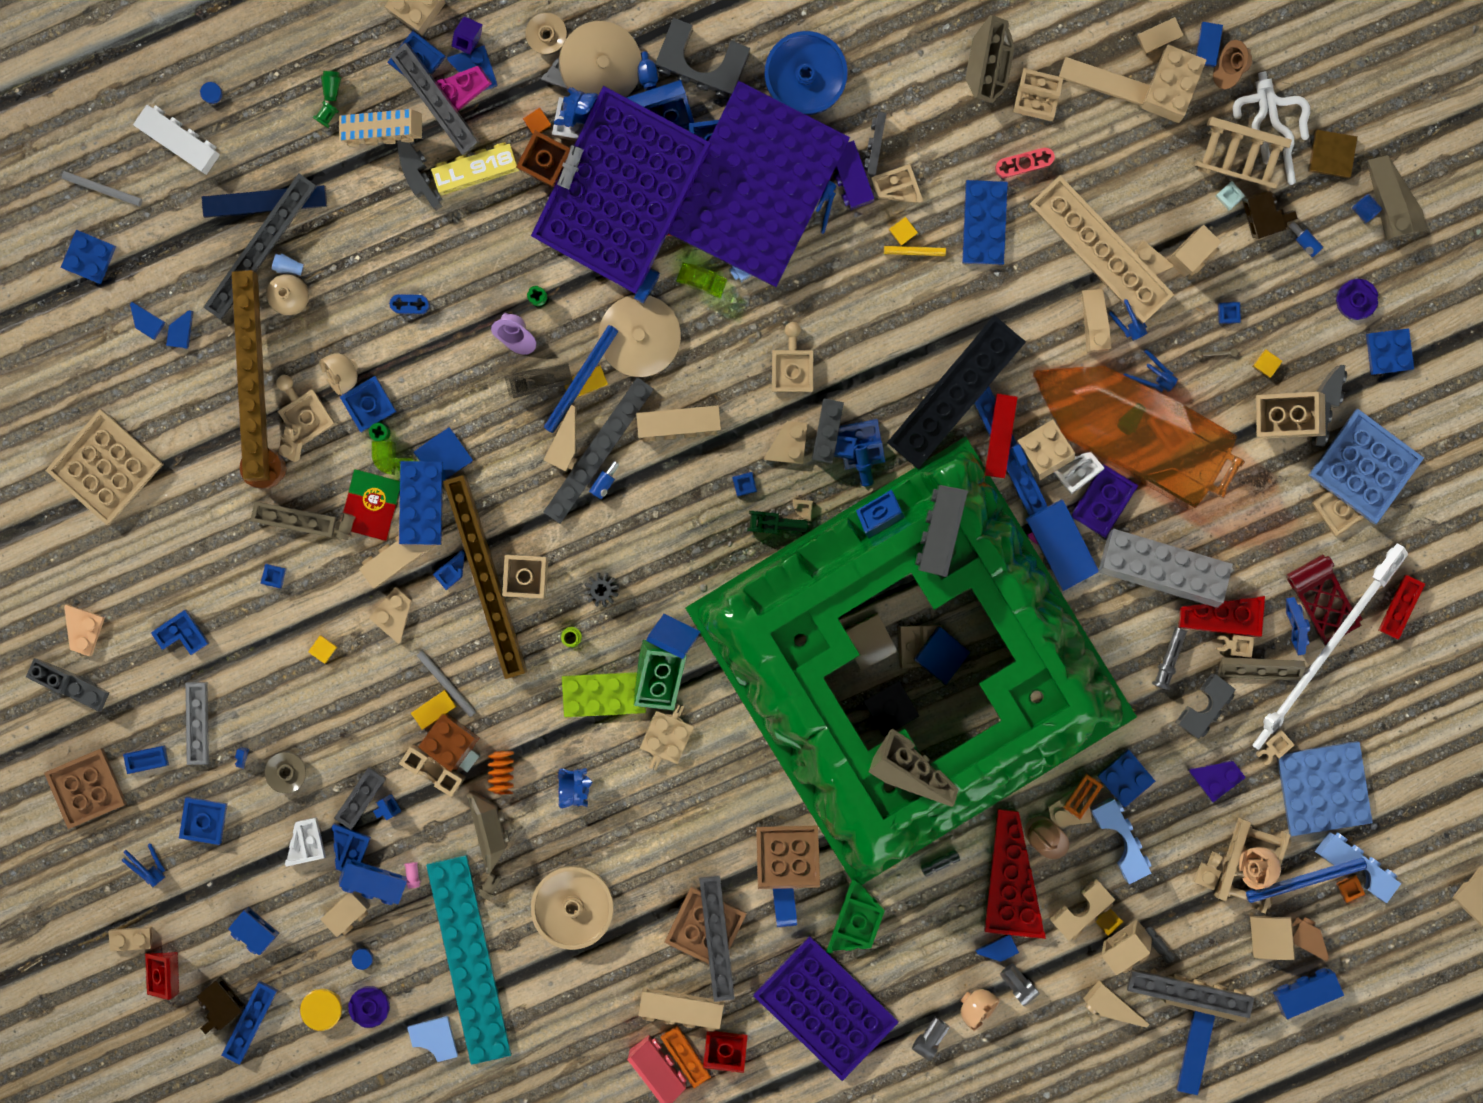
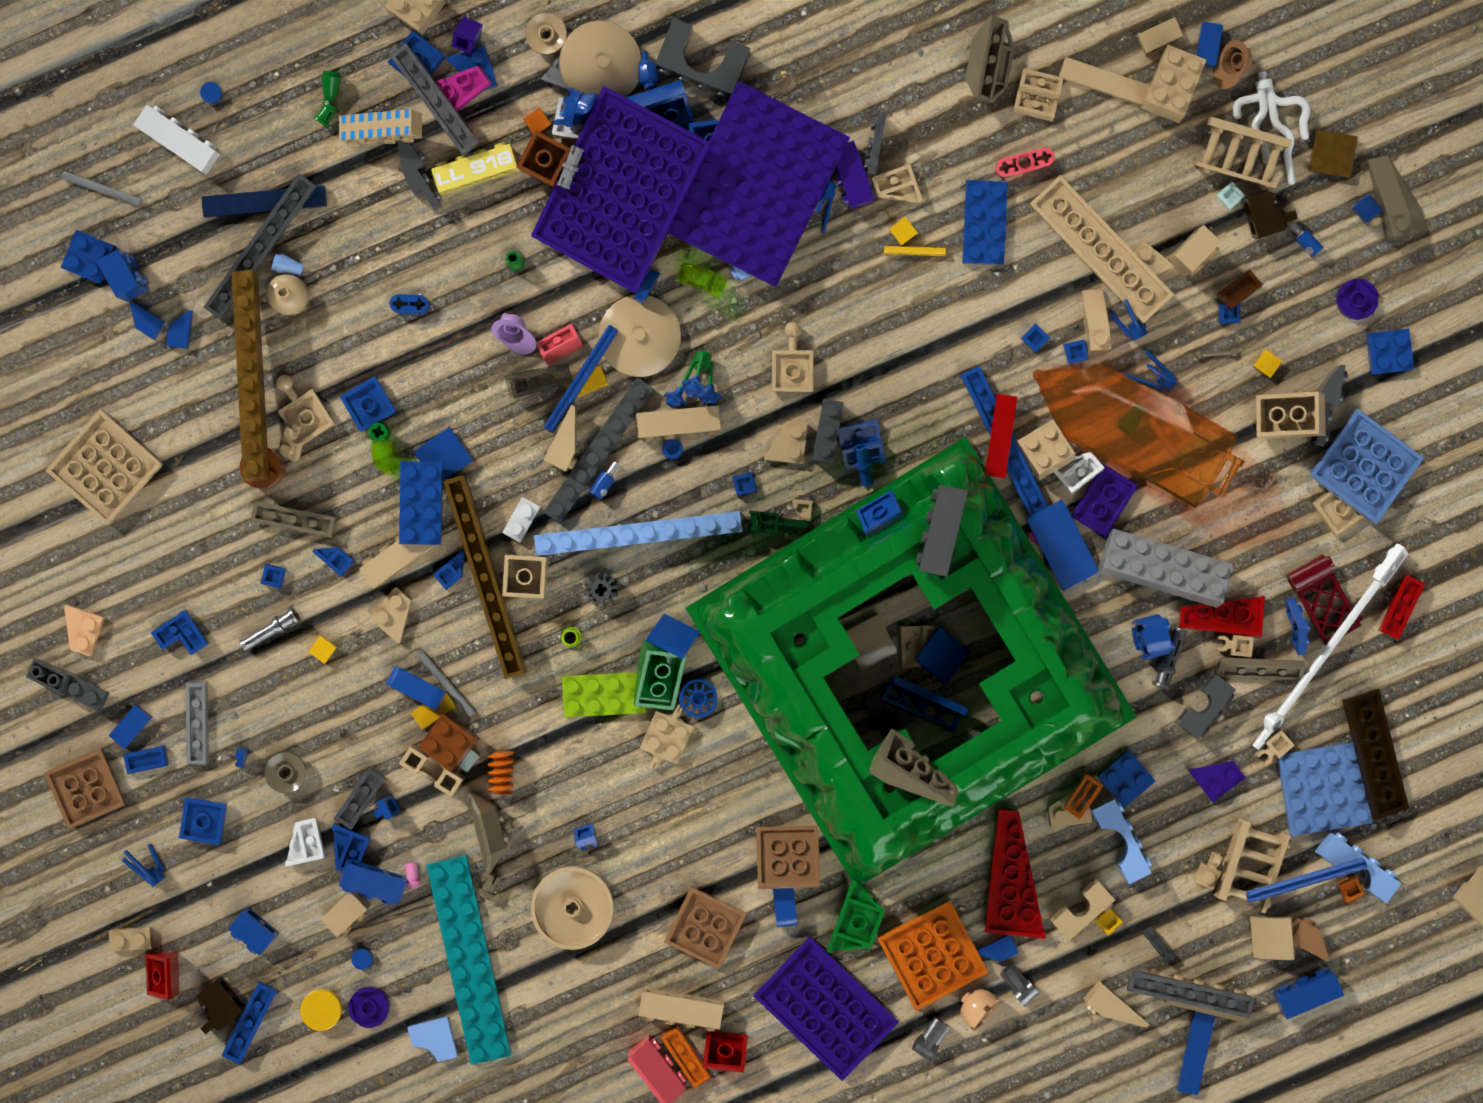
tan cylinder [319,353,358,395] -> none
dark tan pin [335,513,356,540] -> none
sticker [341,469,400,541] -> none
green bush [527,286,547,306] -> none
blue hair [558,768,593,809] -> none
flat silver plate [699,875,735,1002] -> none
blue dish [765,31,848,116] -> none
blue tile [834,435,857,460] -> none
black plate [887,315,1026,469] -> none
dark grey axle [921,850,960,877] -> none
blue tile [1010,444,1028,467] -> none
medium nougat piece [1025,816,1070,859] -> none
tan brick [1101,919,1152,975] -> none
light nougat cylinder [1239,847,1281,890] -> none
none -> blue brick [97,249,150,302]
none -> blue tile [109,704,153,749]
none -> flat silver pin [240,607,301,651]
none -> blue tile [312,547,355,576]
none -> blue beam [385,666,446,710]
none -> white plate [502,497,541,543]
none -> green cone [505,251,525,271]
none -> light blue brick [534,511,742,556]
none -> coral slope [536,324,583,365]
none -> blue tile [573,823,597,851]
none -> blue tile [662,439,683,460]
none -> blue plant [664,351,723,409]
none -> blue wheel [679,679,717,718]
none -> orange plate [877,899,988,1011]
none -> blue fence [881,676,969,733]
none -> blue tile [1020,323,1050,353]
none -> blue tile [1063,340,1089,365]
none -> blue brick [1132,614,1175,660]
none -> reddish brown tile [1217,269,1263,311]
none -> dark brown plate [1342,689,1409,820]

